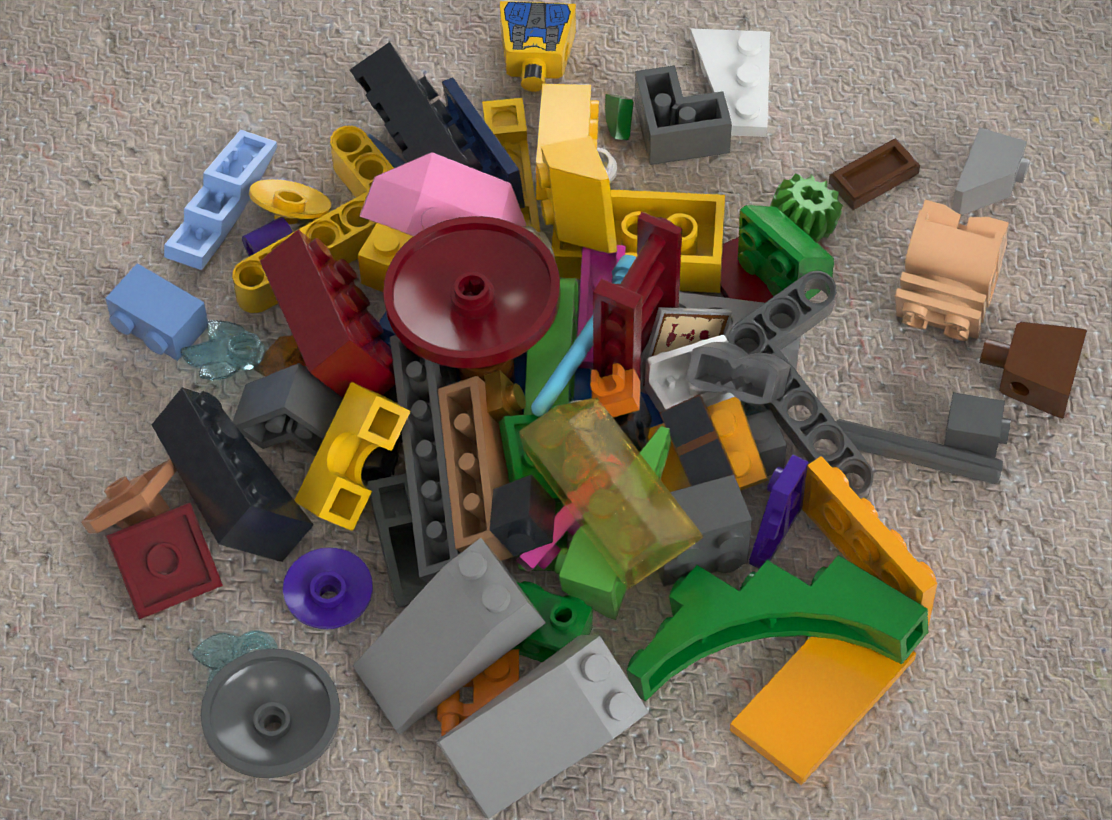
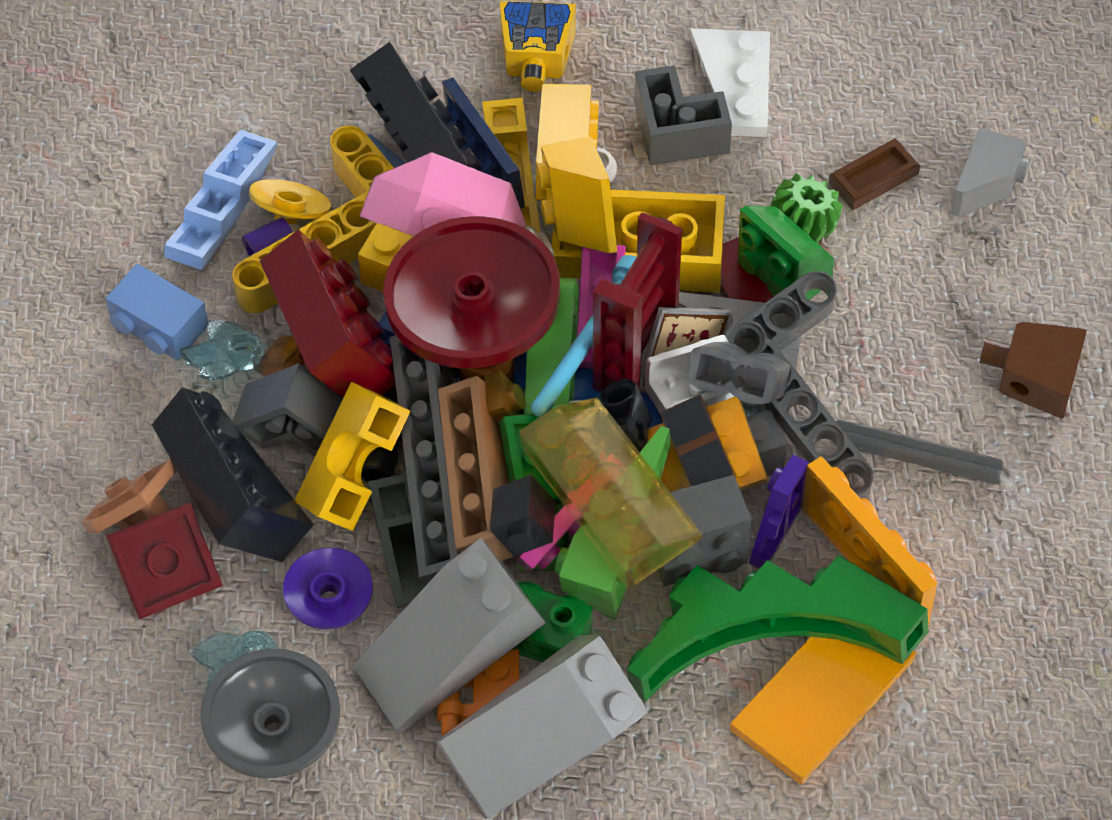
orange tile [590,363,640,422] -> none
green tile [605,94,634,140] -> none
light nougat piece [895,199,1009,341] -> none
dark grey brick [944,392,1011,458] -> none

